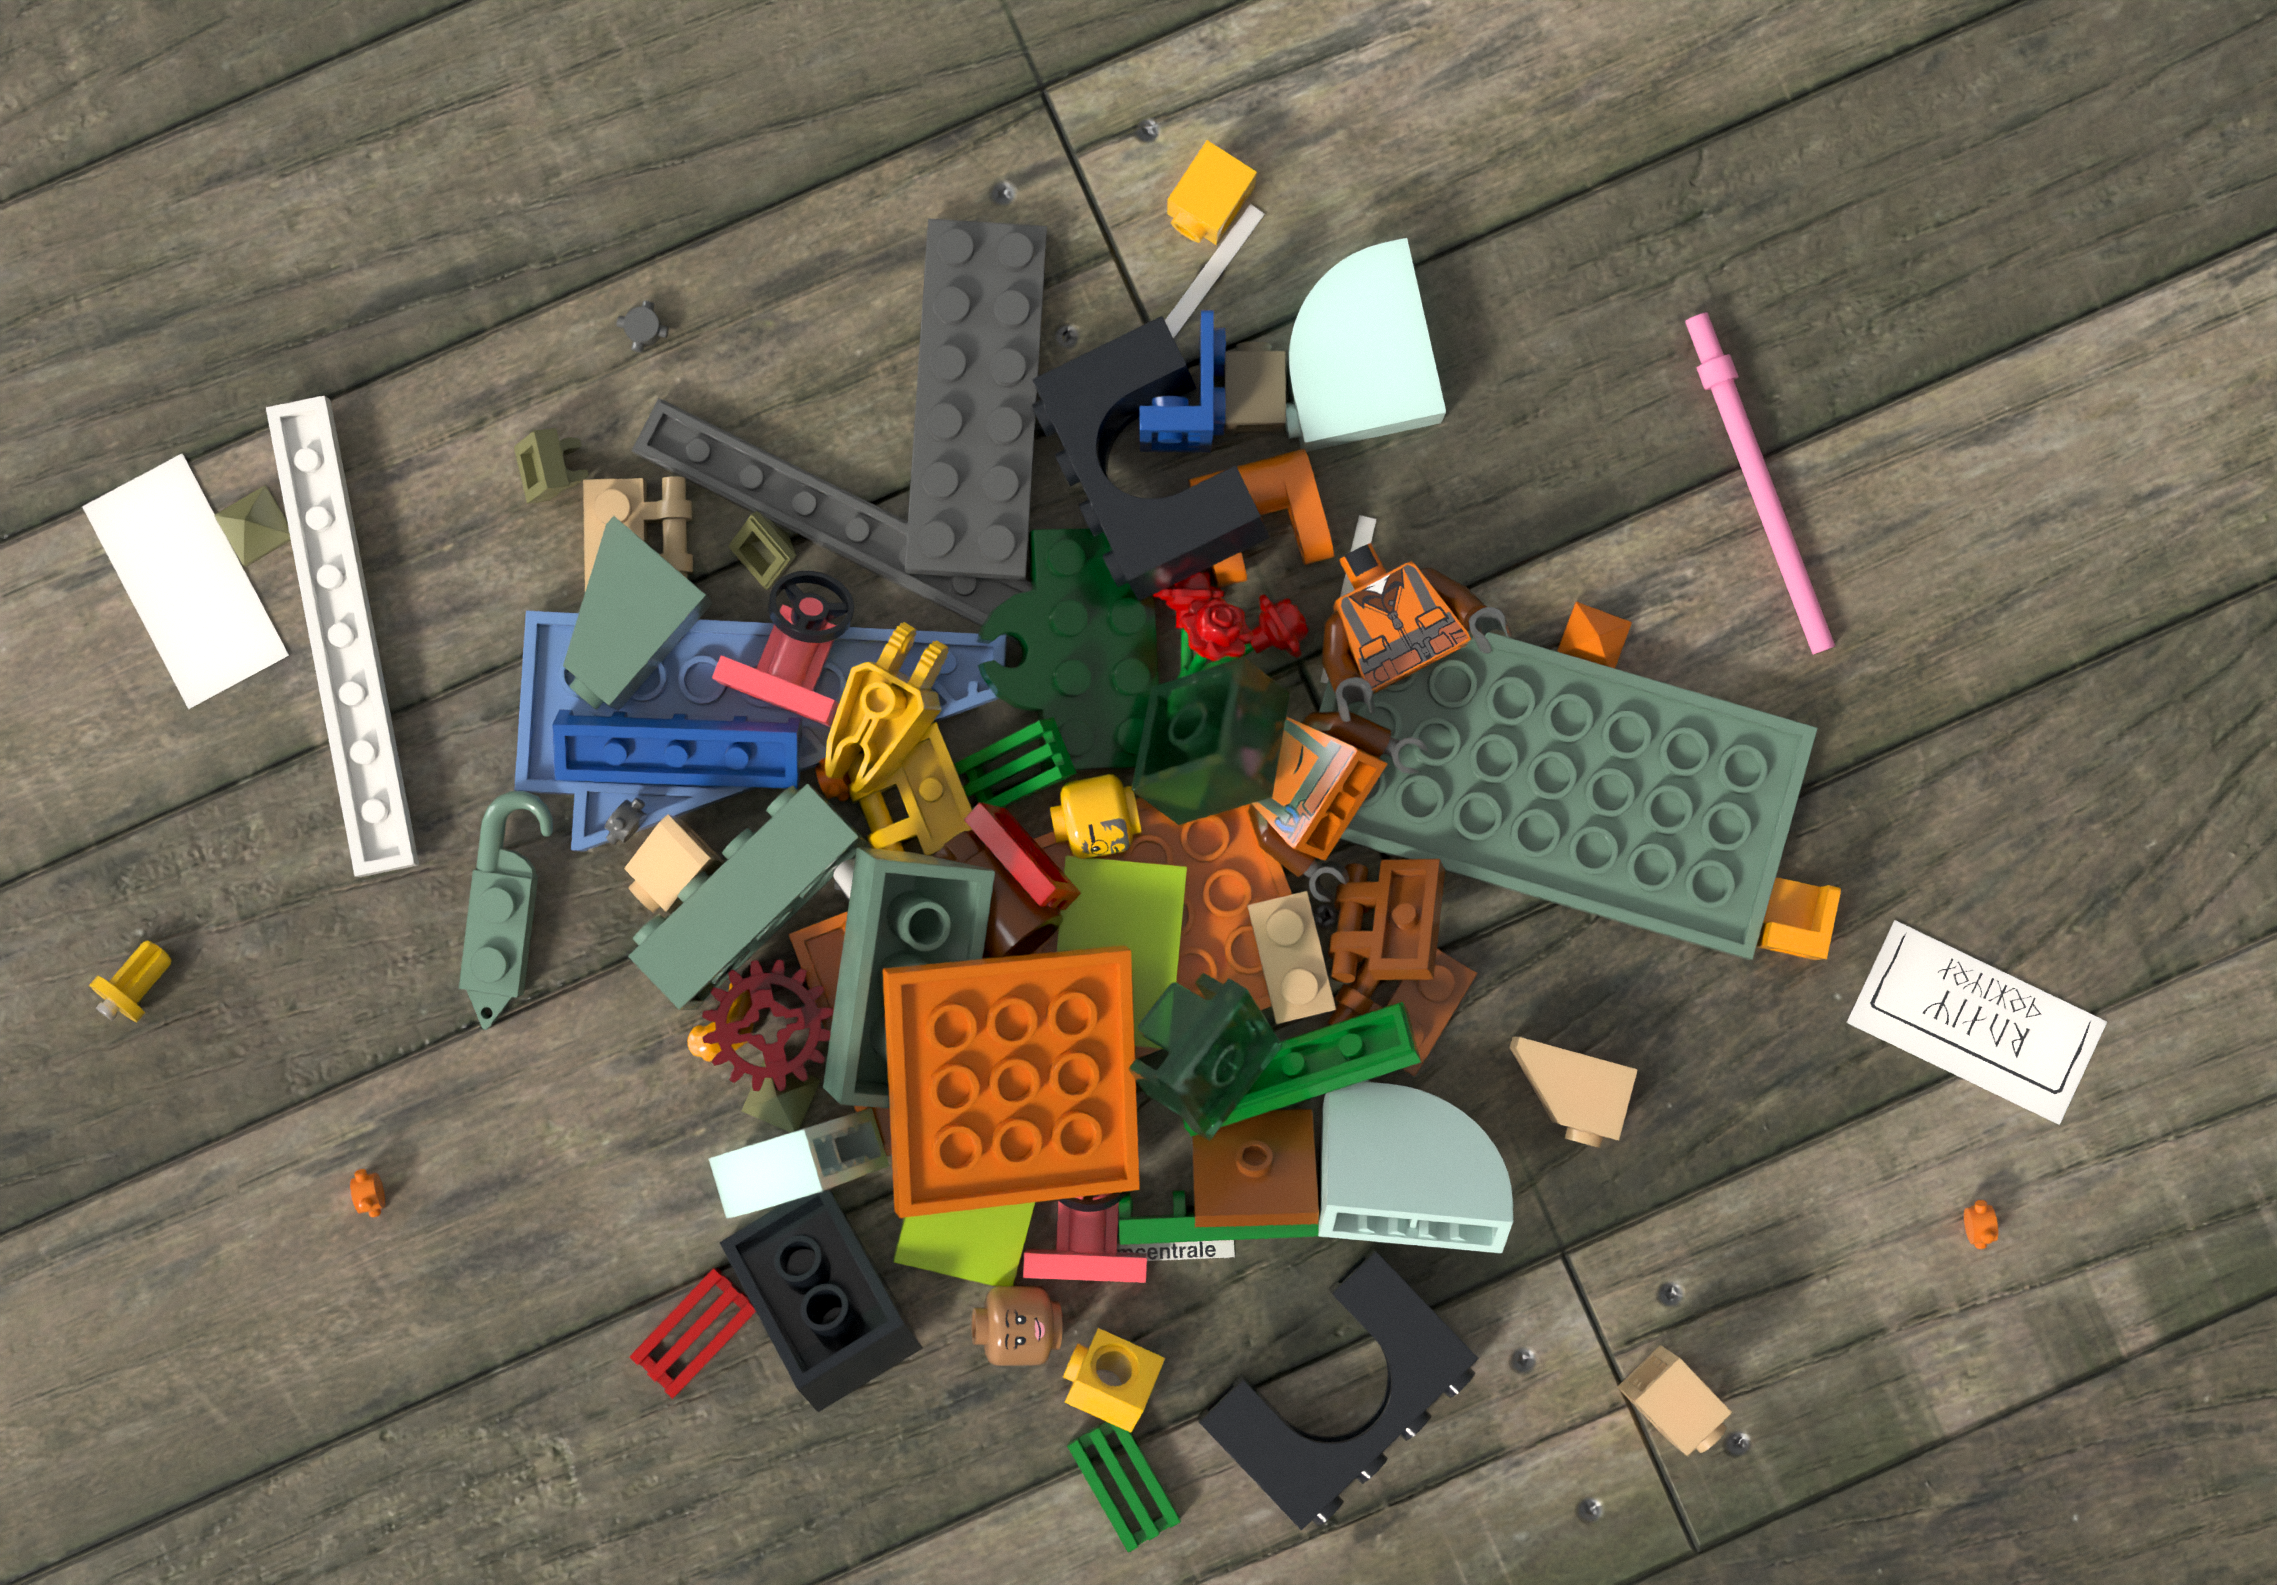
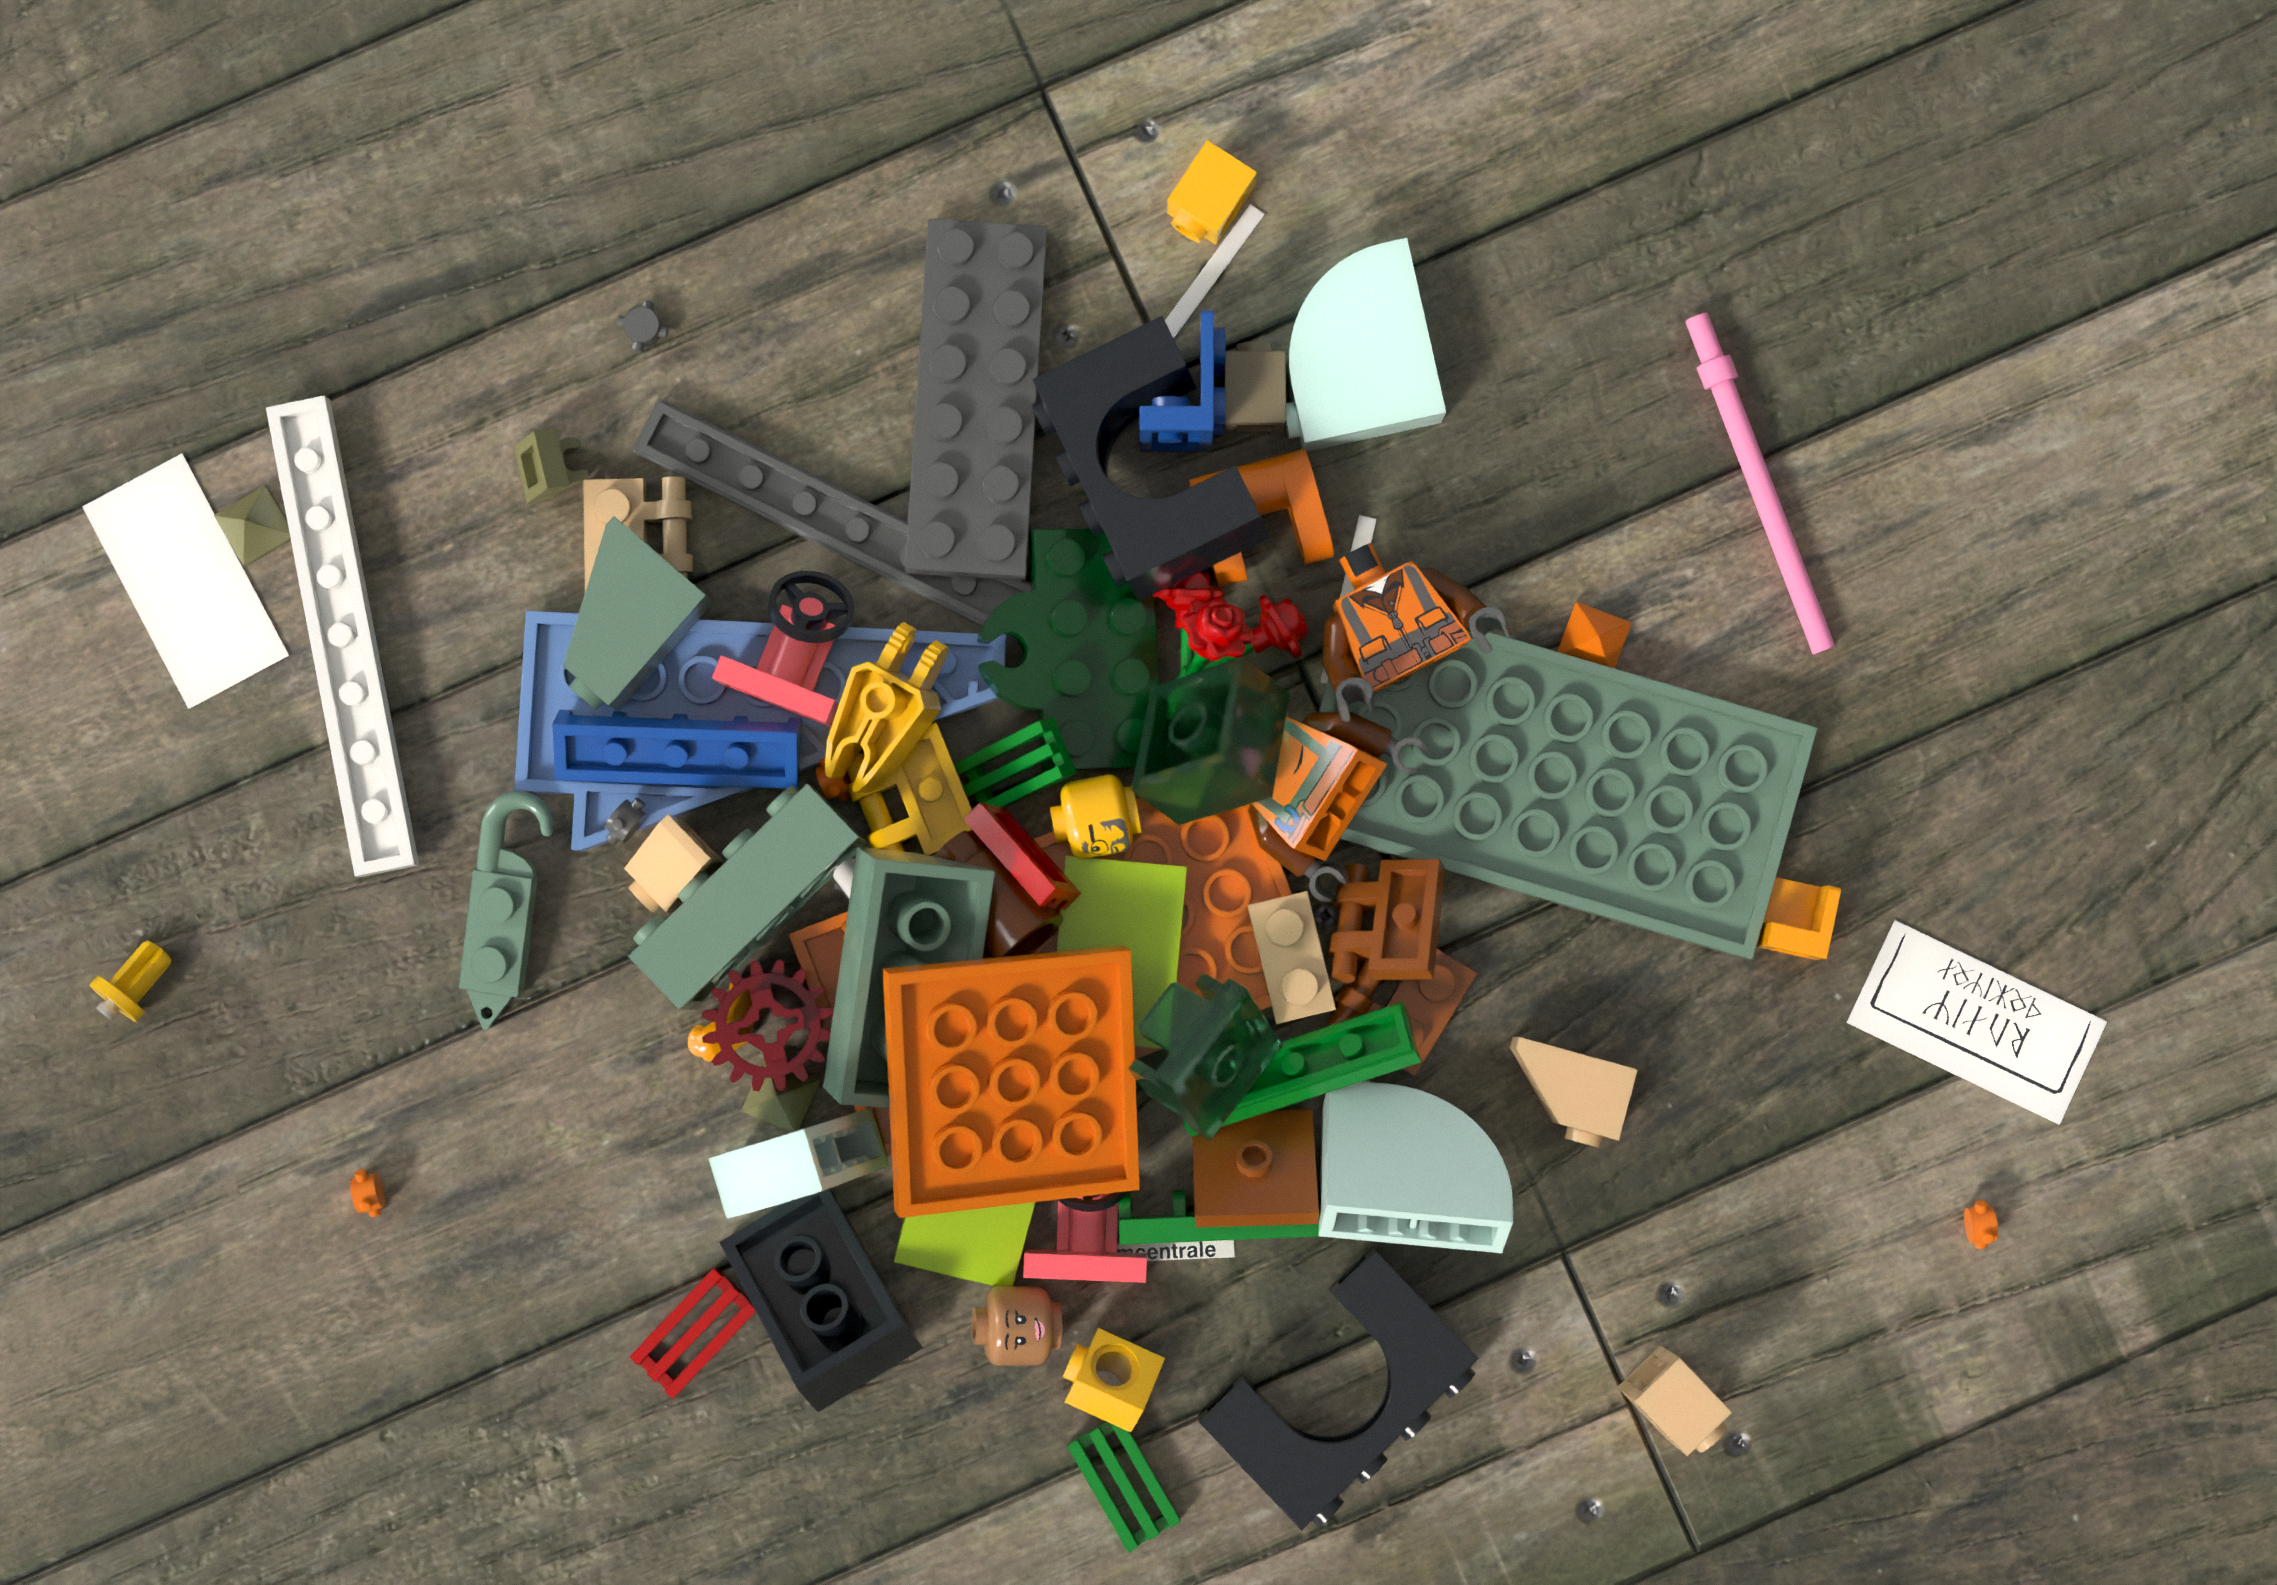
olive slope [728,511,797,590] -> none

